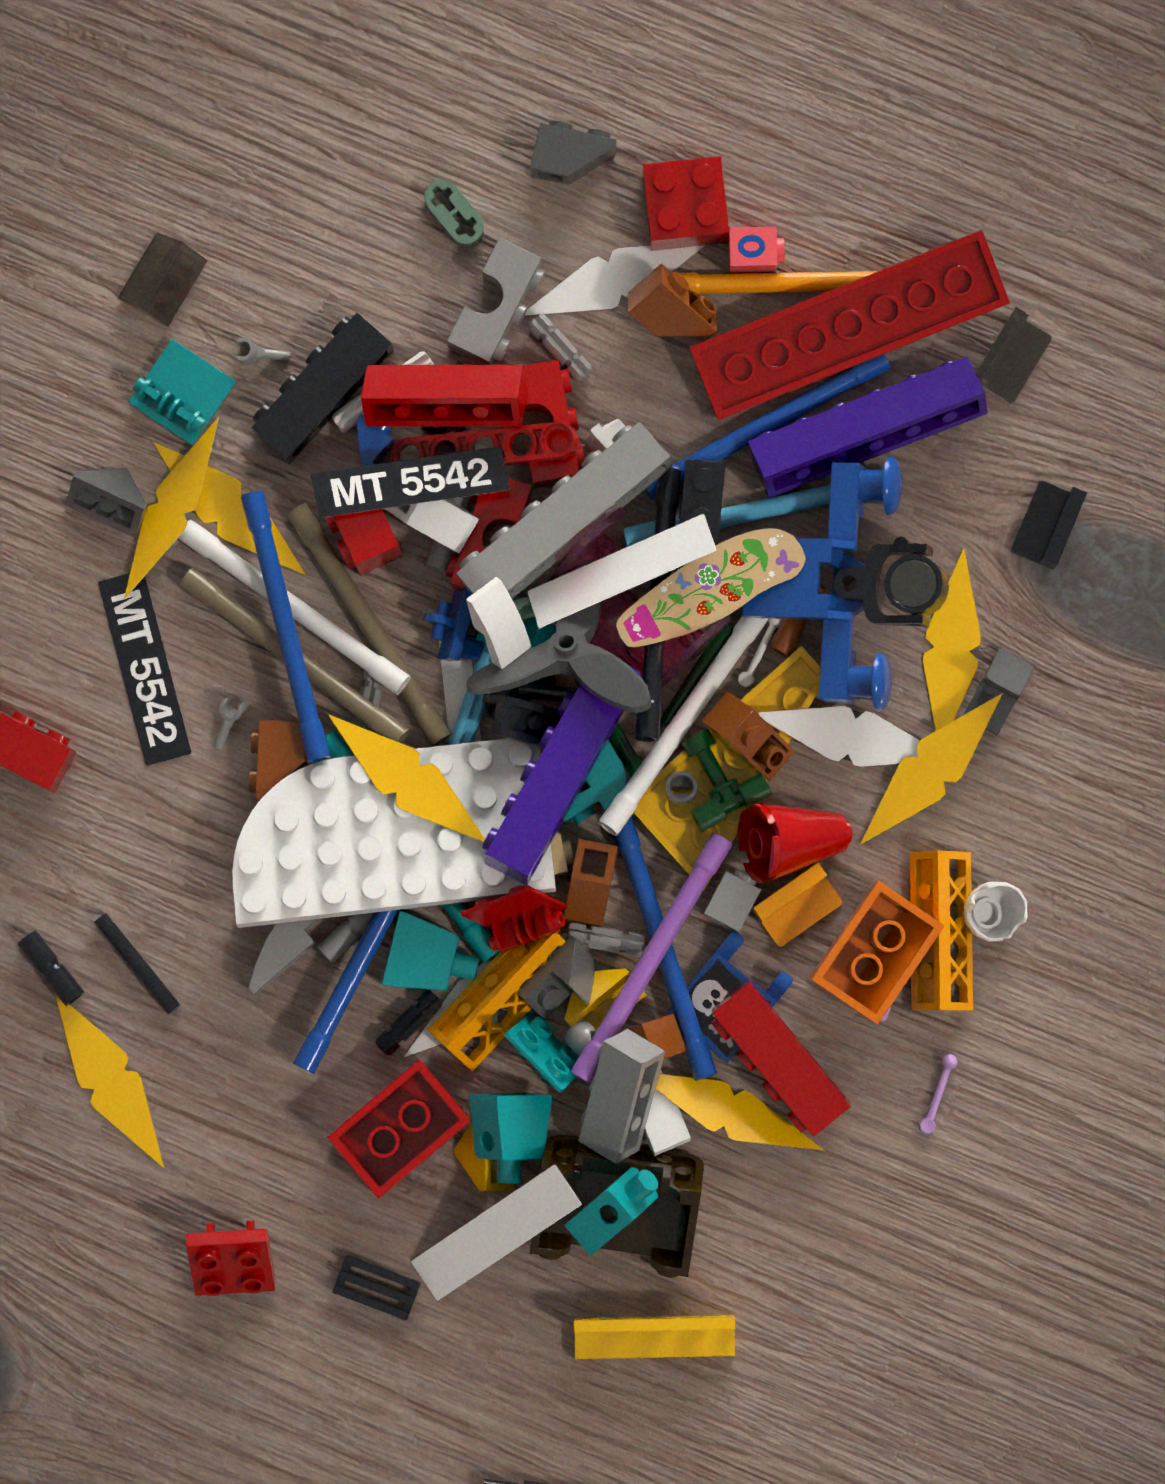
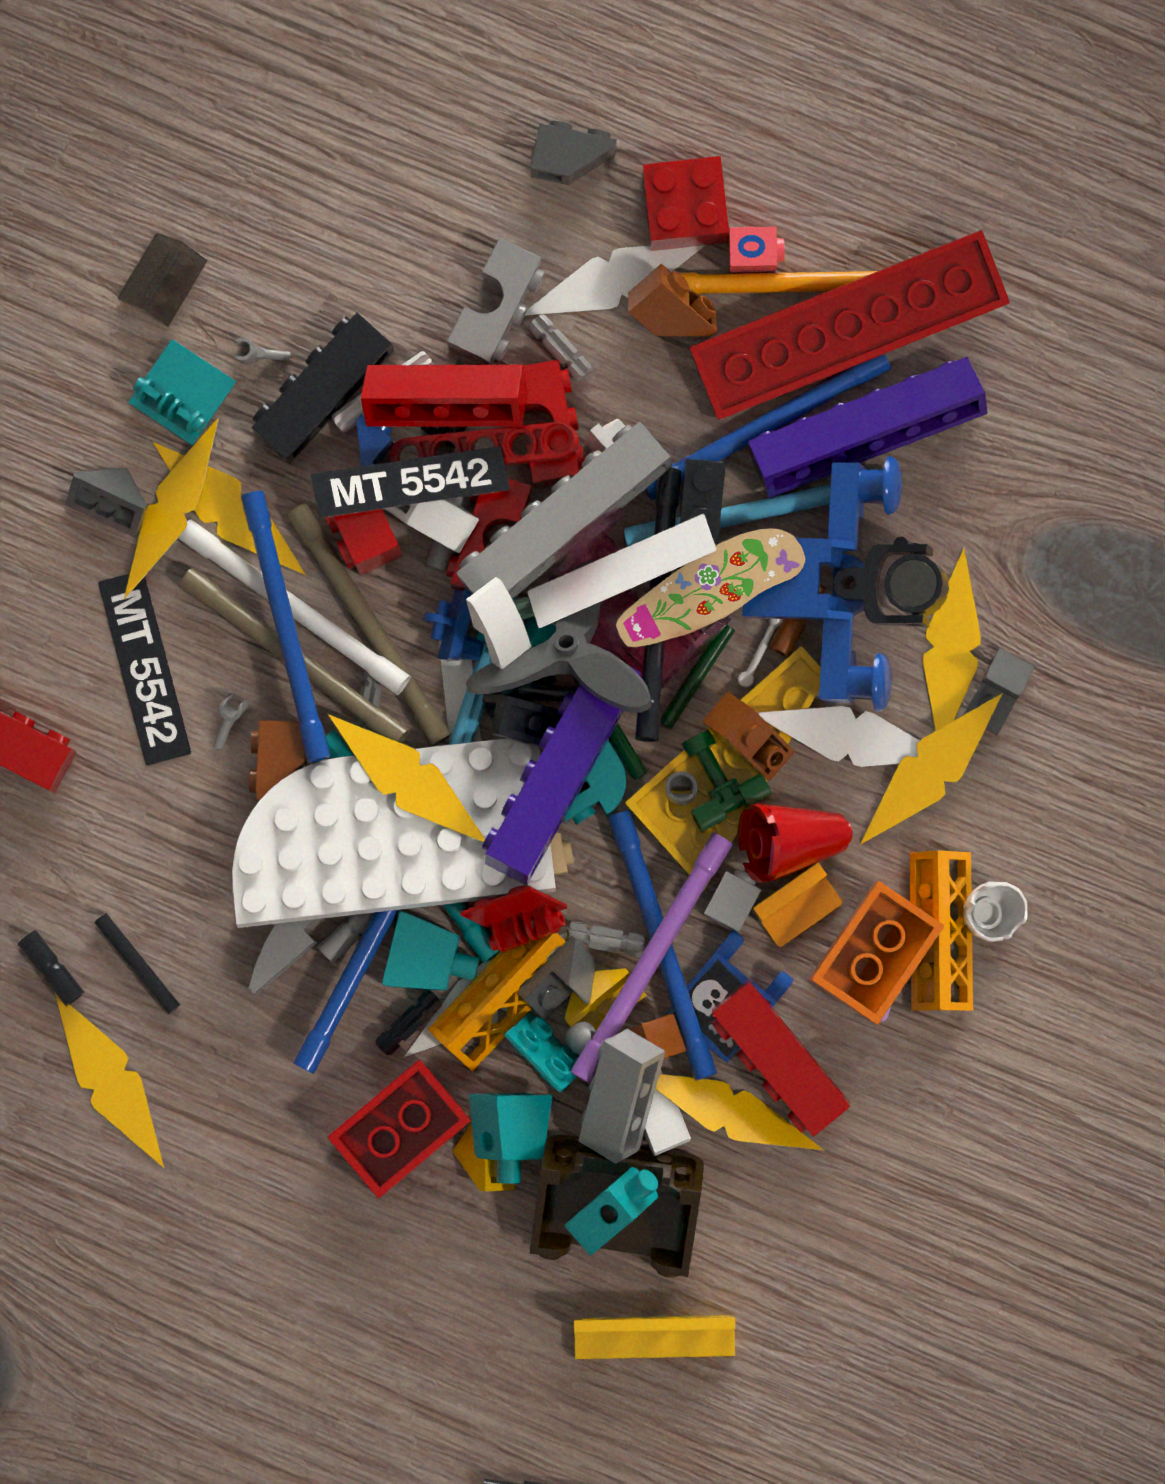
red plate [186,1220,275,1296] -> none
black tile [332,1255,421,1321] -> none
white sticker [411,1165,582,1301] -> none
sand green beam [424,180,484,248] -> none
dark orange slope [564,839,618,927] -> none
white piece [598,616,769,836] -> none
lavender hinge [919,1054,958,1134] -> none
clear smoke panel [976,307,1052,403] -> none
black panel [1011,481,1088,570] -> none

